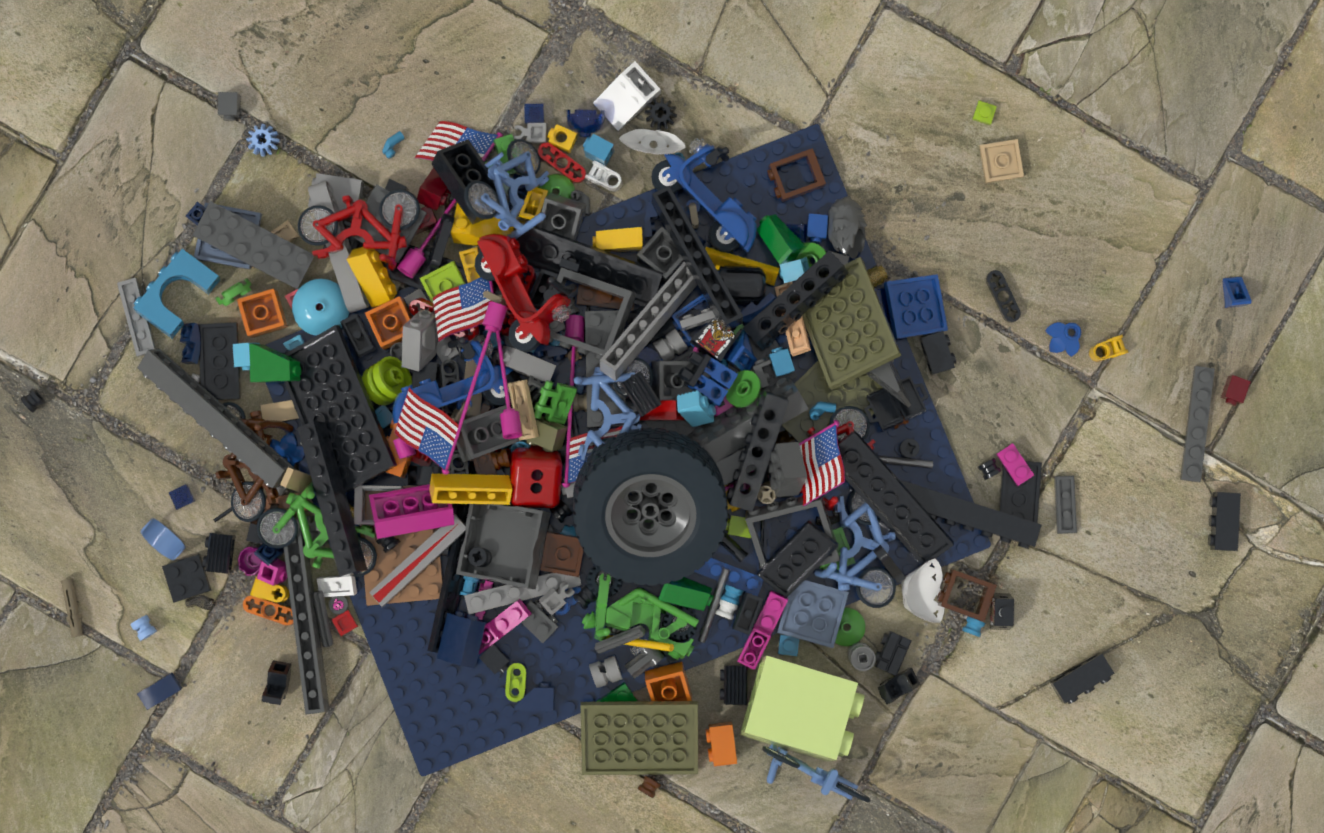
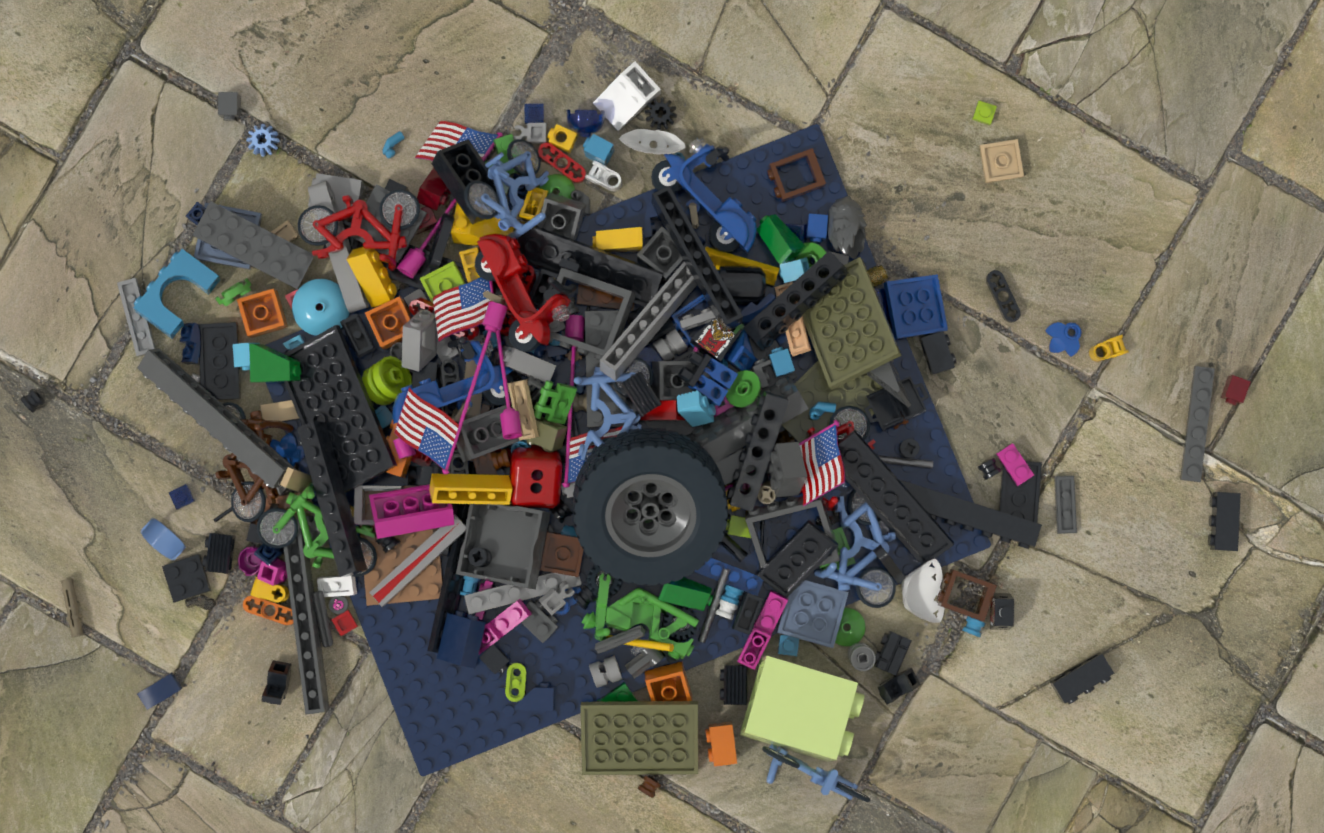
light blue wheel [130,615,157,641] -> none
blue slope [1222,277,1252,308] -> none

